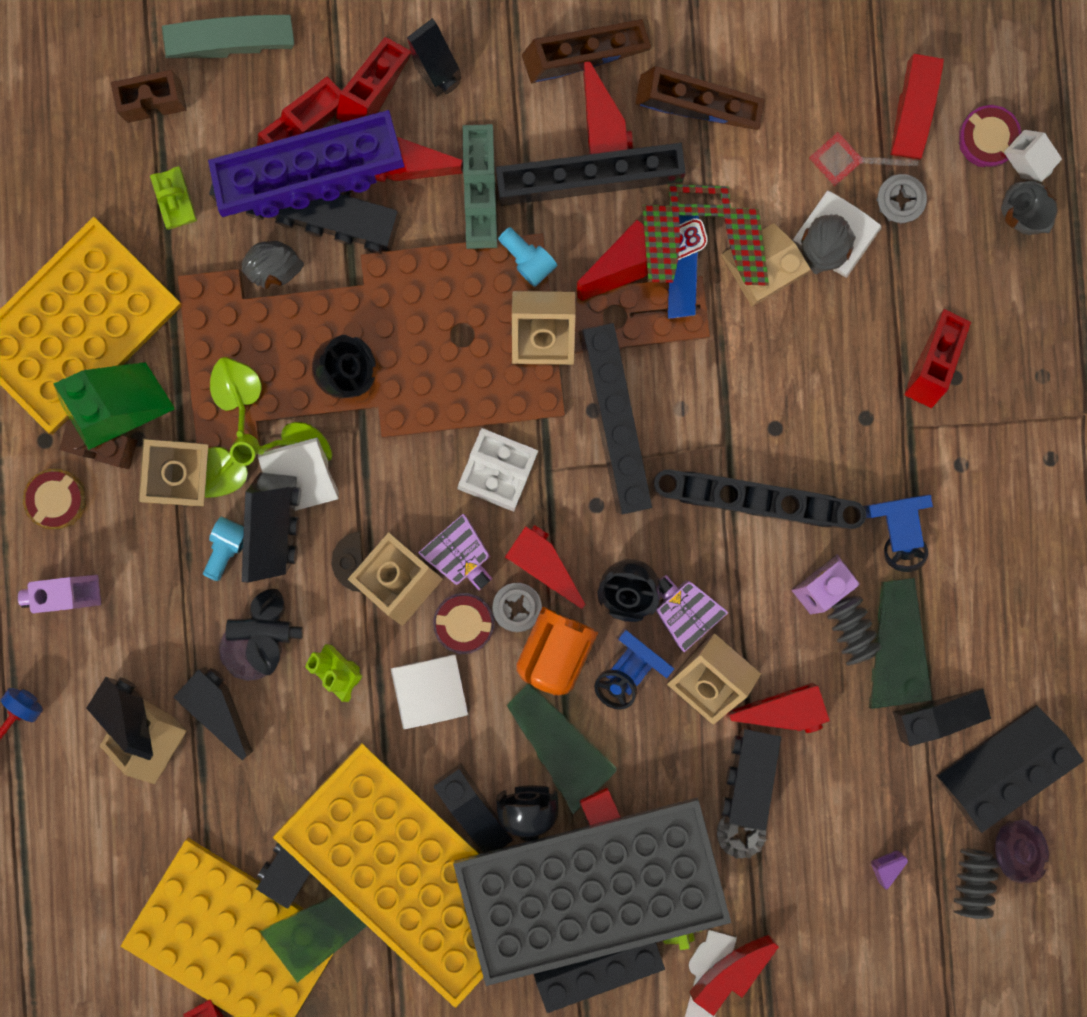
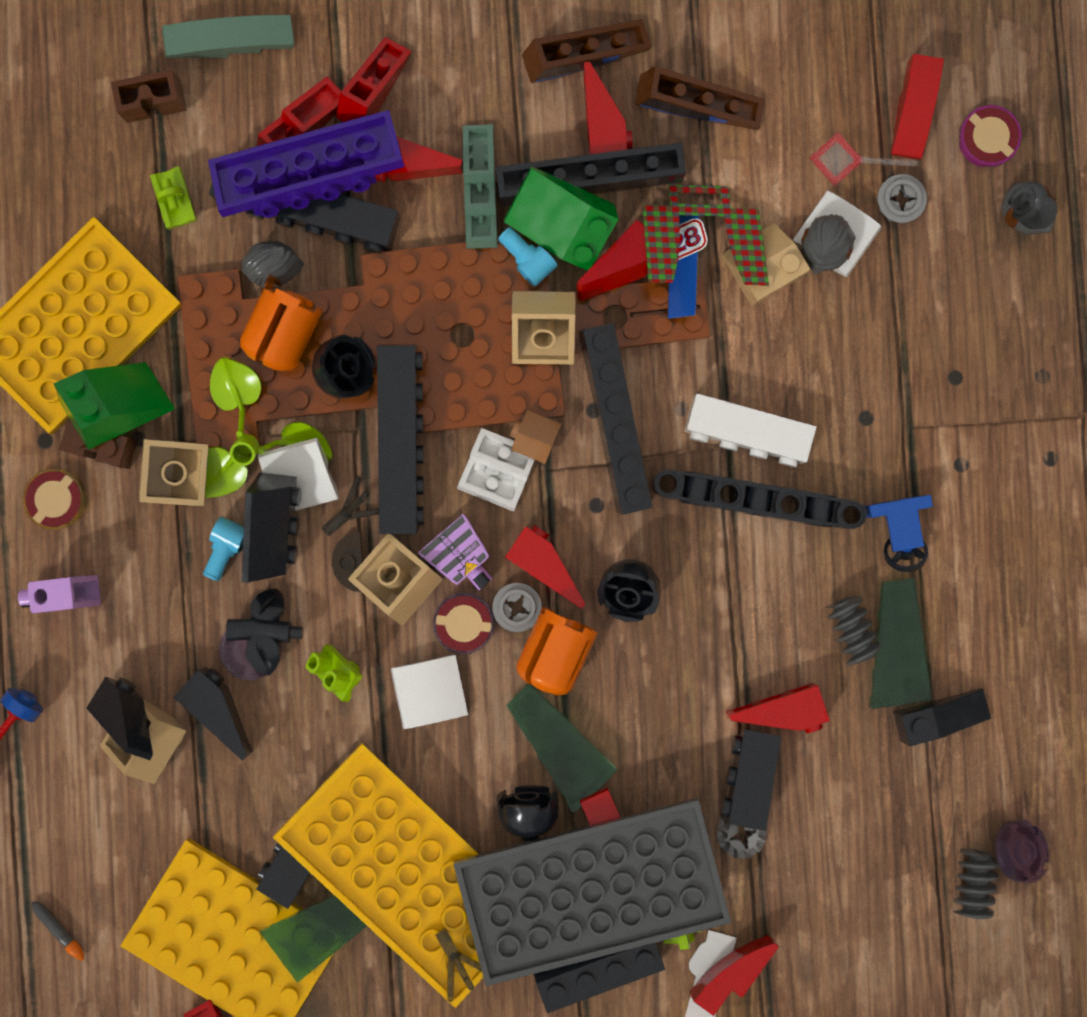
black slope [407,18,461,97] -> none
black slope [433,764,513,853] -> none
blue piece [594,628,674,710] -> none
torso [656,575,728,652] -> none
tan slope [667,633,761,725] -> none
lavender torso [791,554,860,614] -> none
medium lavender slope [871,850,908,890] -> none
red slope [904,309,971,409] -> none
black slope [936,705,1084,833] -> none
white brick [1004,130,1062,182] -> none
none -> dark grey piece [32,901,84,961]
none -> orange cylinder [240,281,324,371]
none -> clear smoke plant [322,476,379,536]
none -> black brick [377,344,424,534]
none -> clear smoke plant [435,928,482,1002]
none -> green slope [504,166,619,271]
none -> medium nougat brick [510,410,561,464]
none -> white brick [684,393,817,468]

